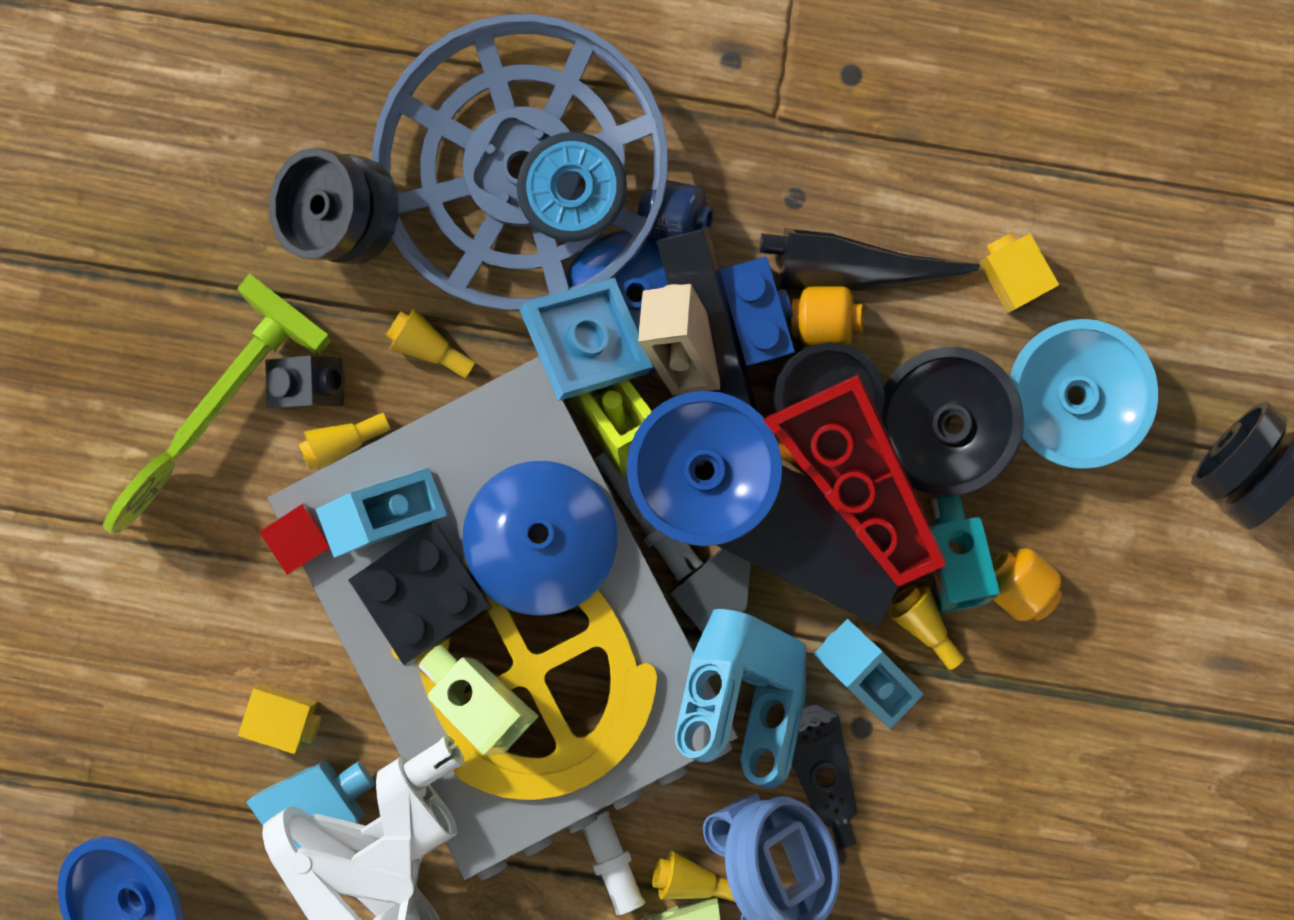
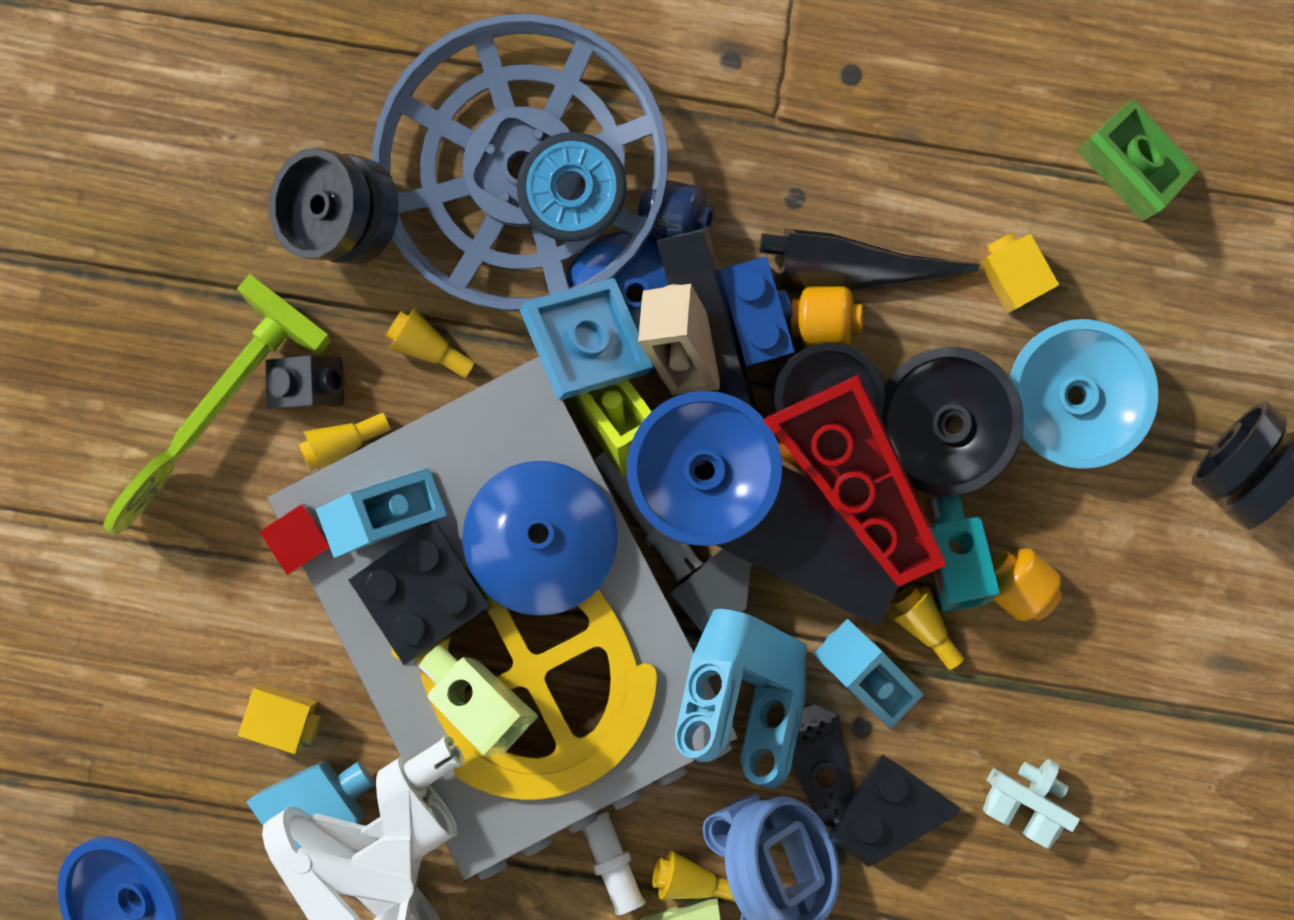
none -> black wing [827,754,961,867]
none -> light aqua hips [983,759,1080,849]
none -> bright green slope [1076,98,1199,221]

